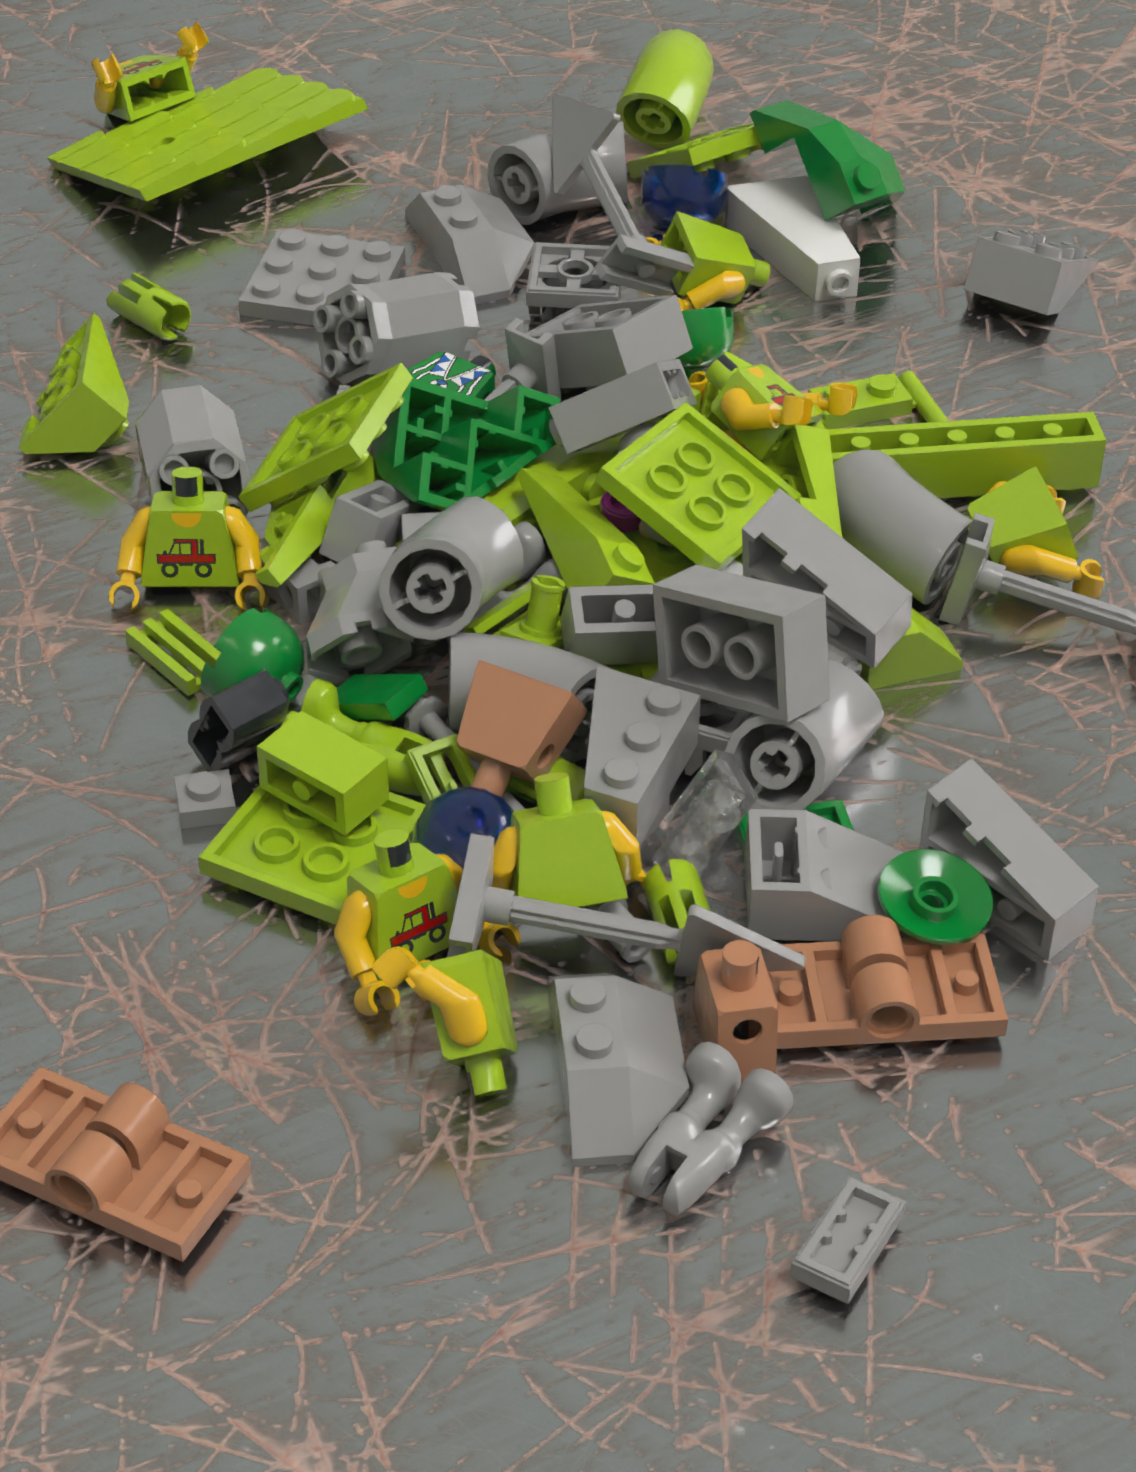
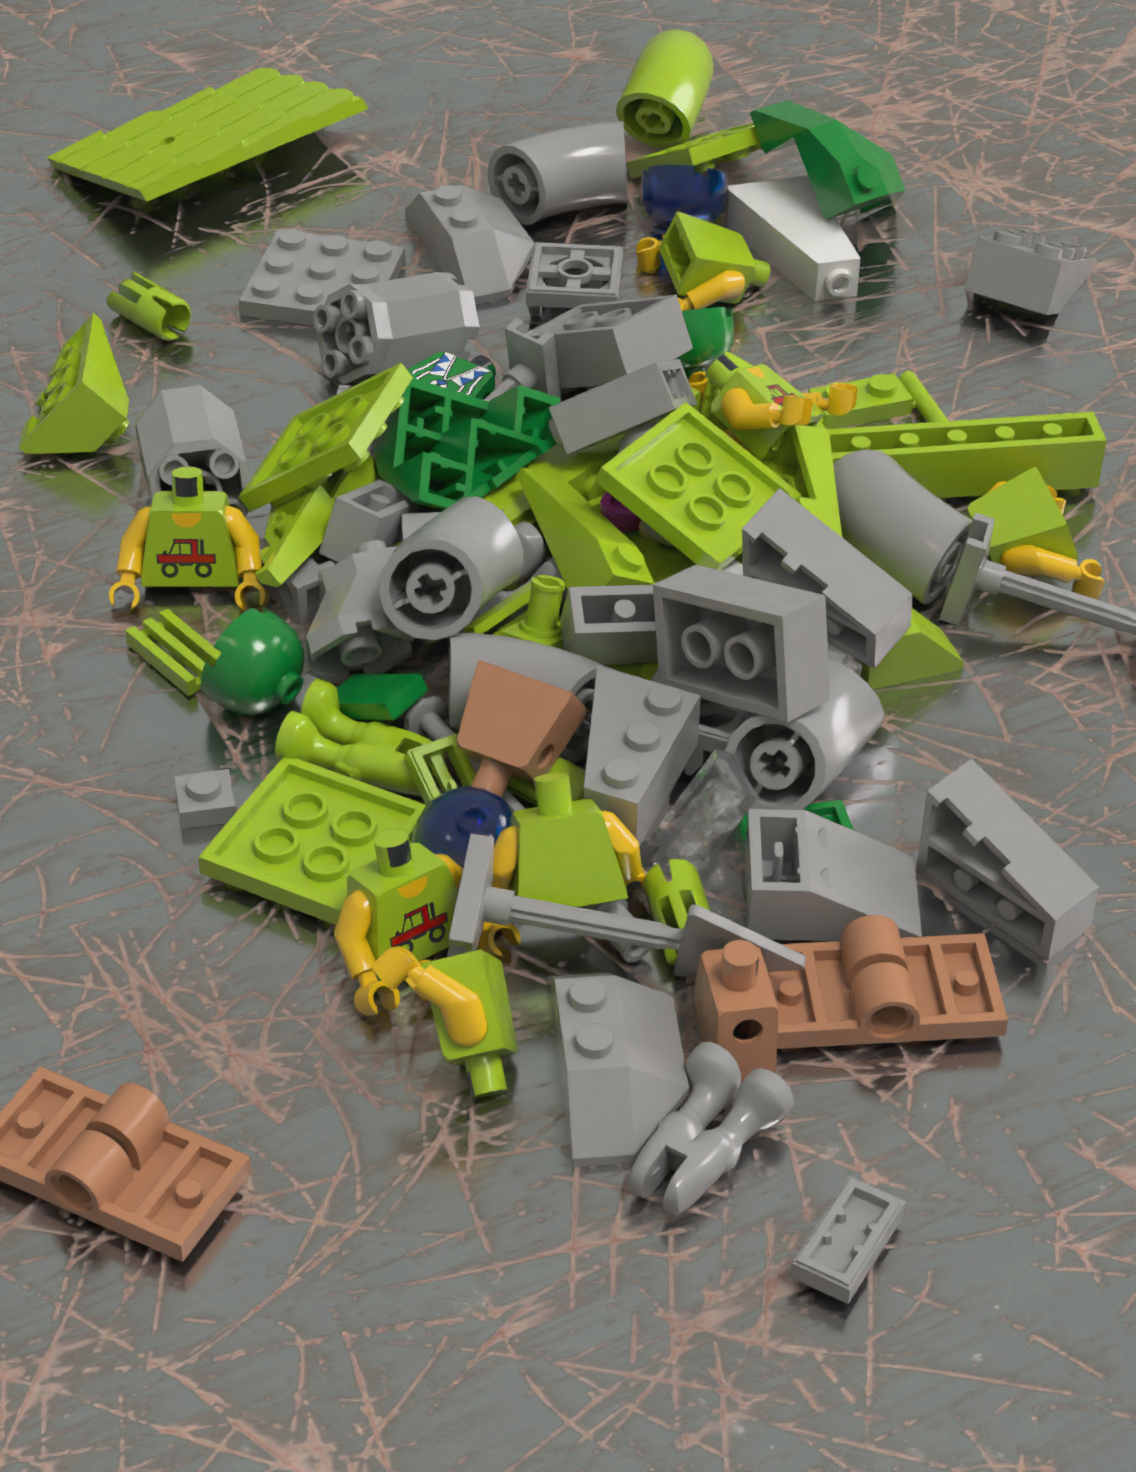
lime torso [91,22,209,121] -> none
black brick [188,669,290,772] -> none
lime brick [257,711,389,836] -> none
light grey piece [552,93,695,296] -> none
green dish [877,849,993,945] -> none

